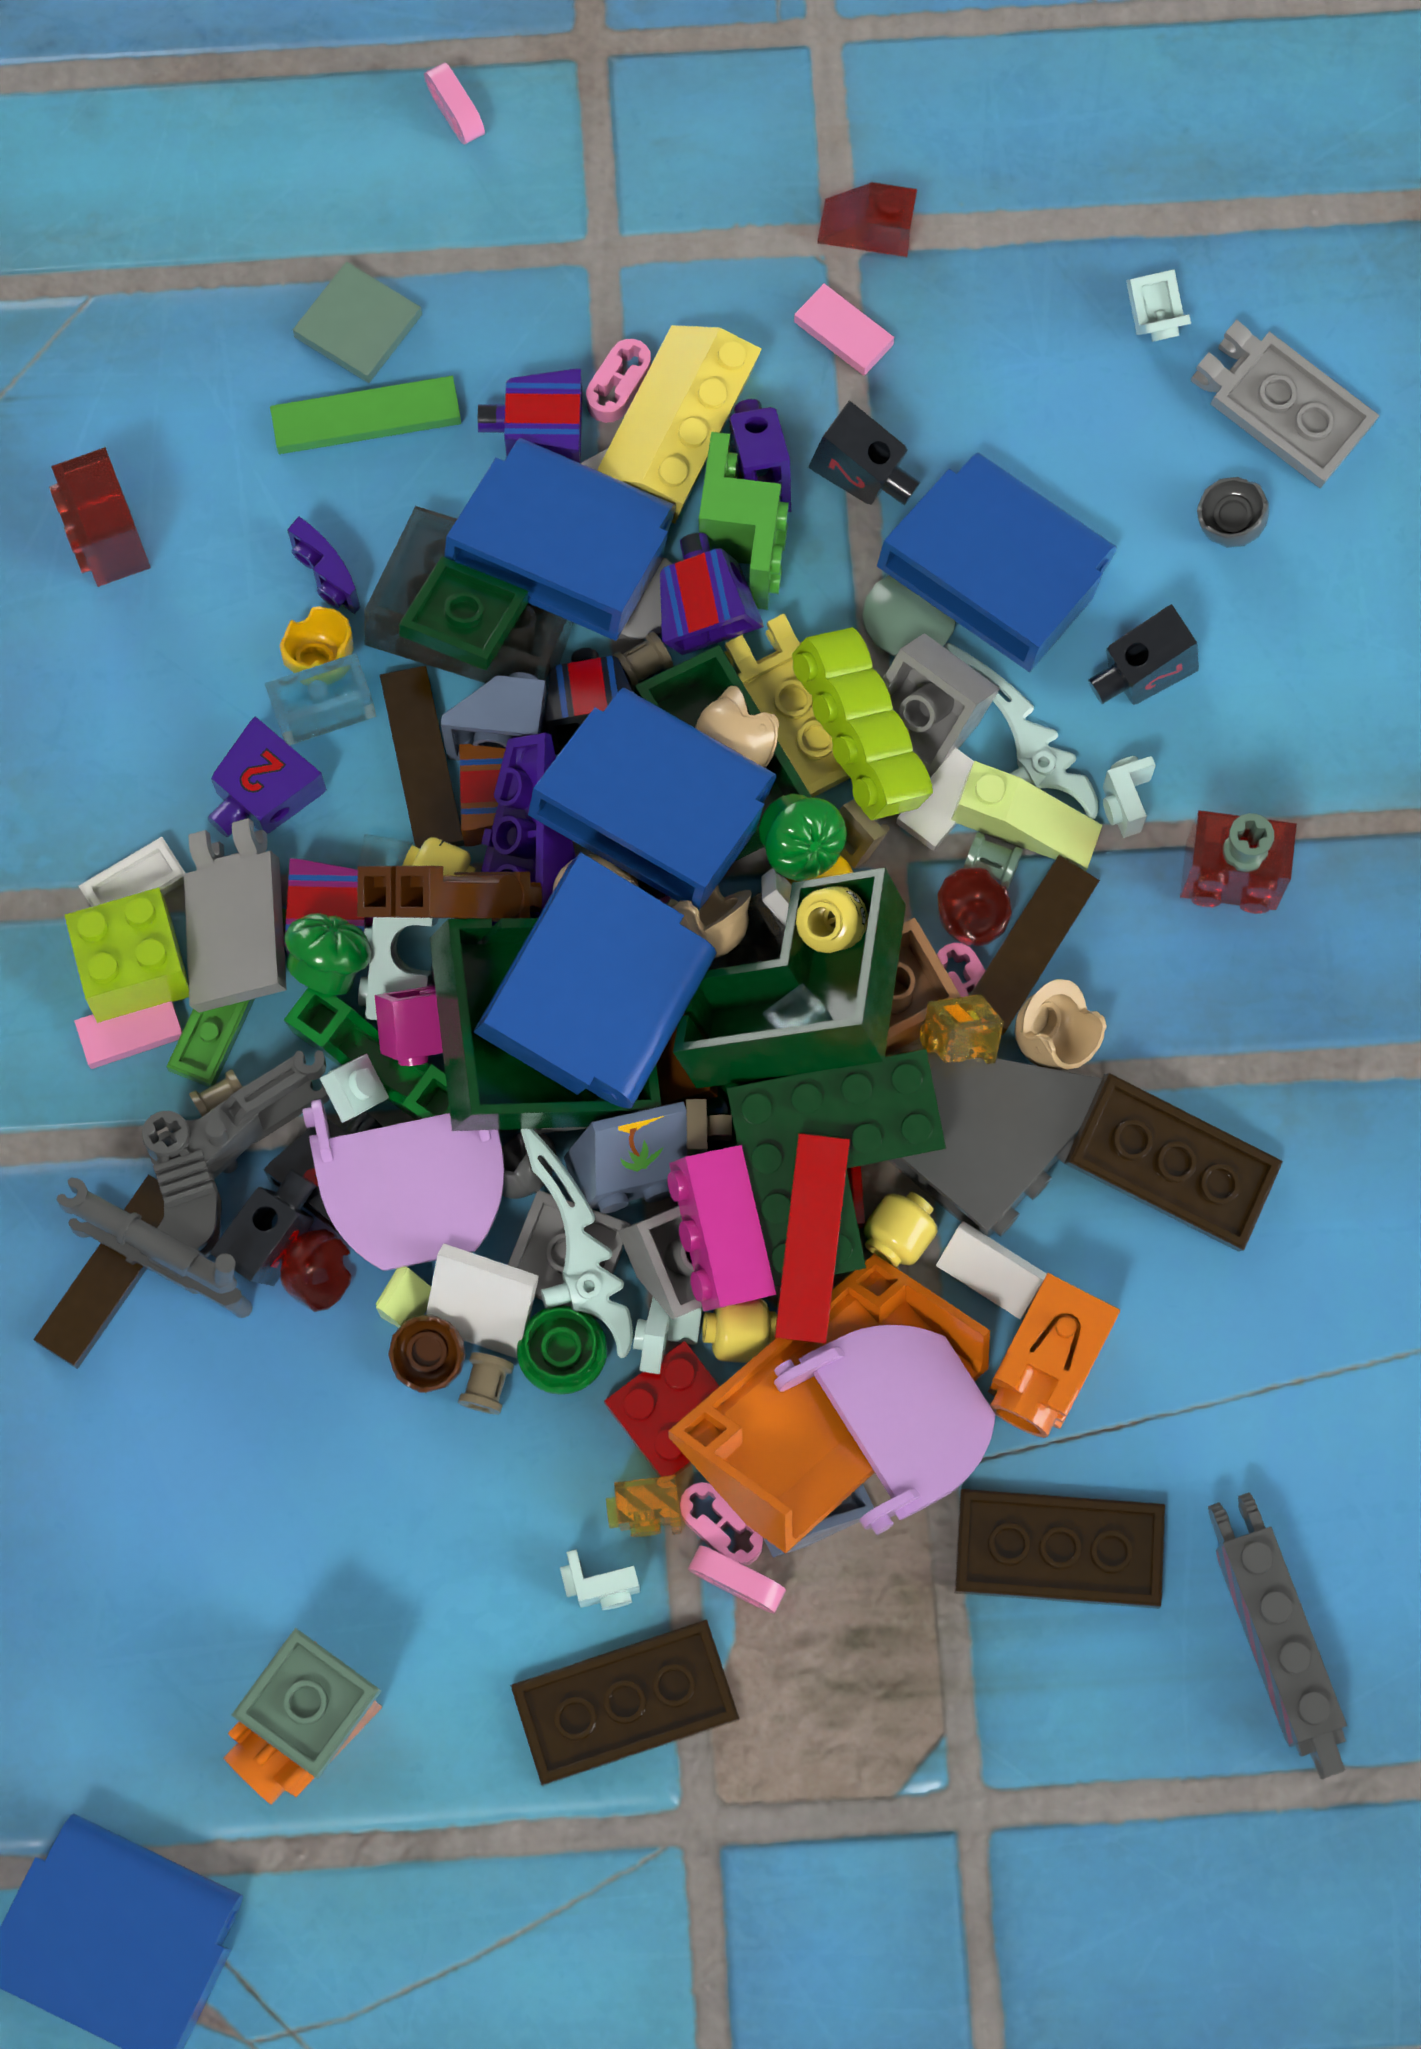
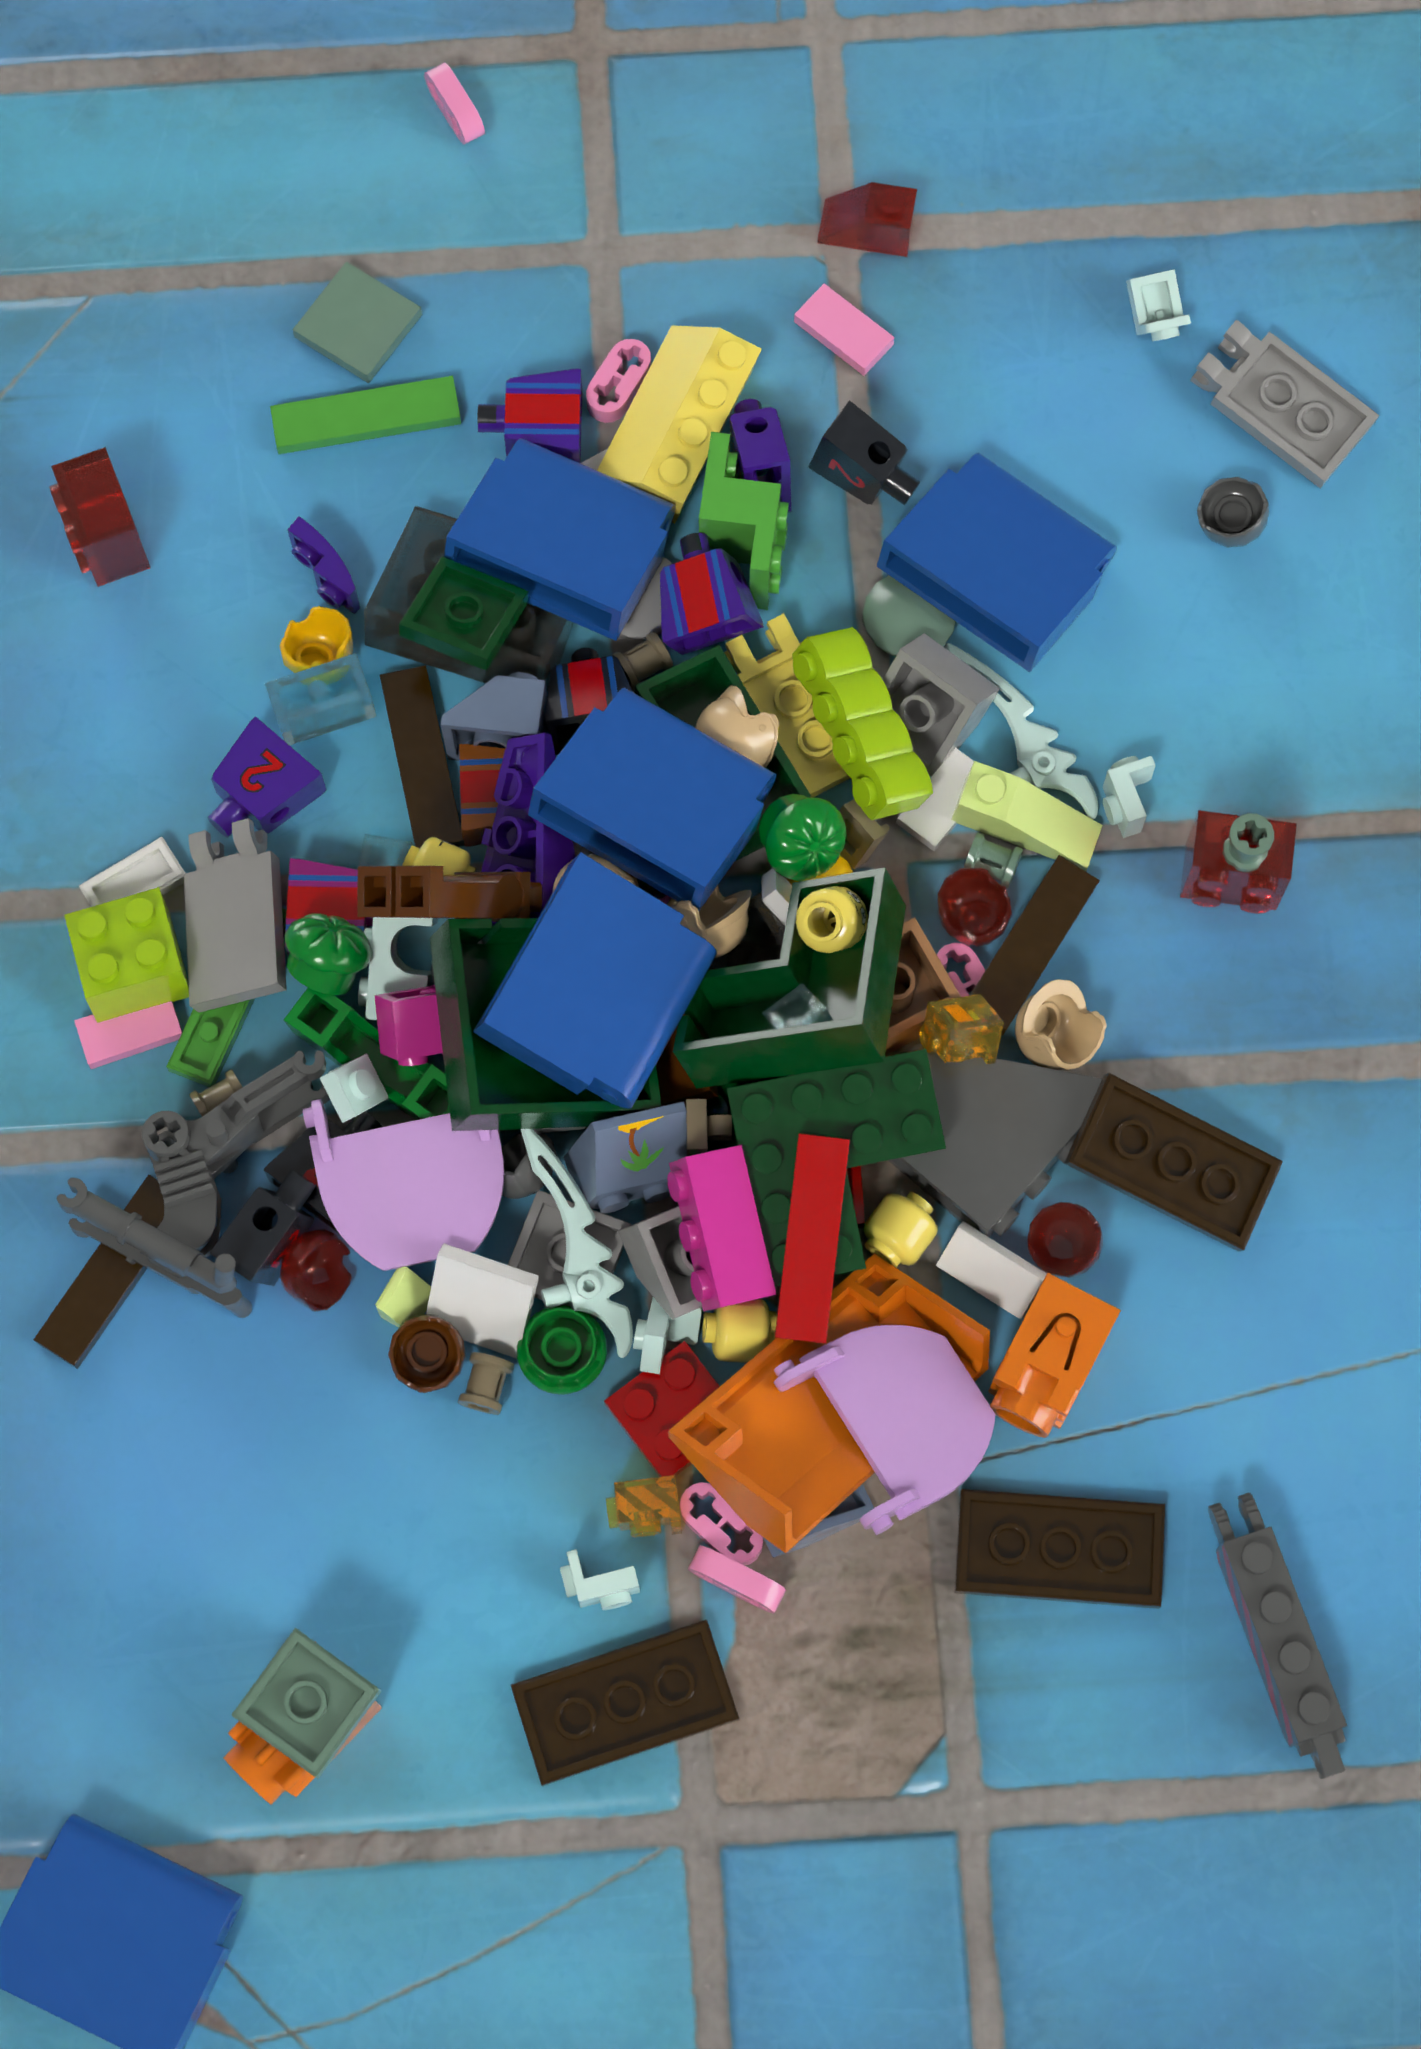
black torso [1088,604,1199,705] -> none
none -> clear red hair [1027,1202,1103,1279]

